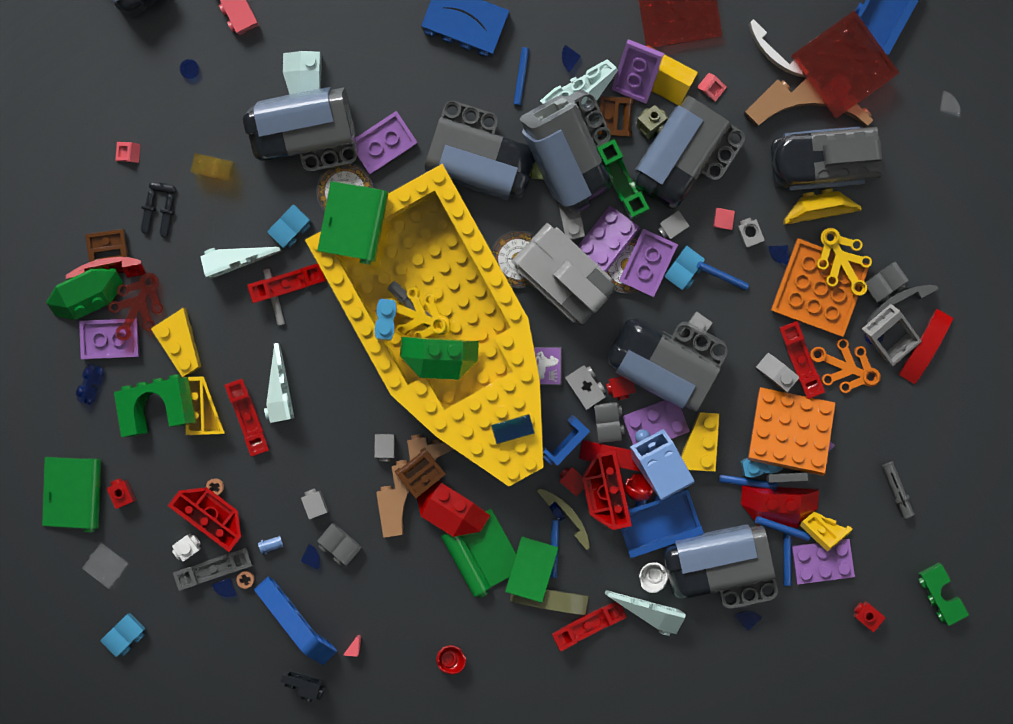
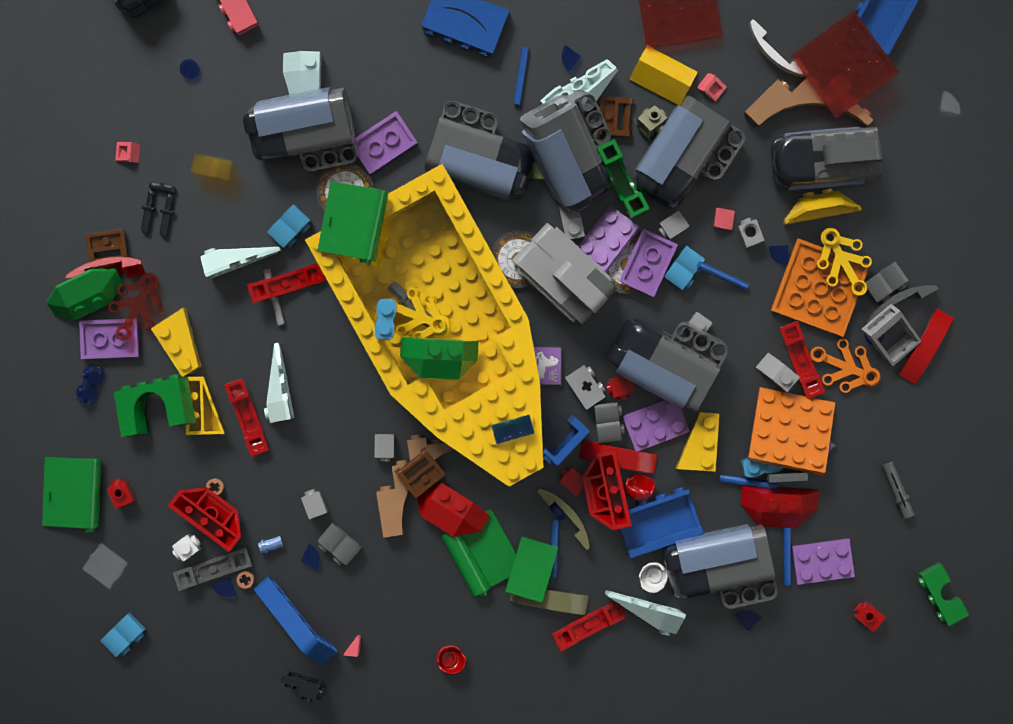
medium lavender plate [611,39,664,104] -> none
medium blue slope [630,429,695,501] -> none
blue bar [755,516,811,541] -> none
yellow wing [800,512,853,552] -> none

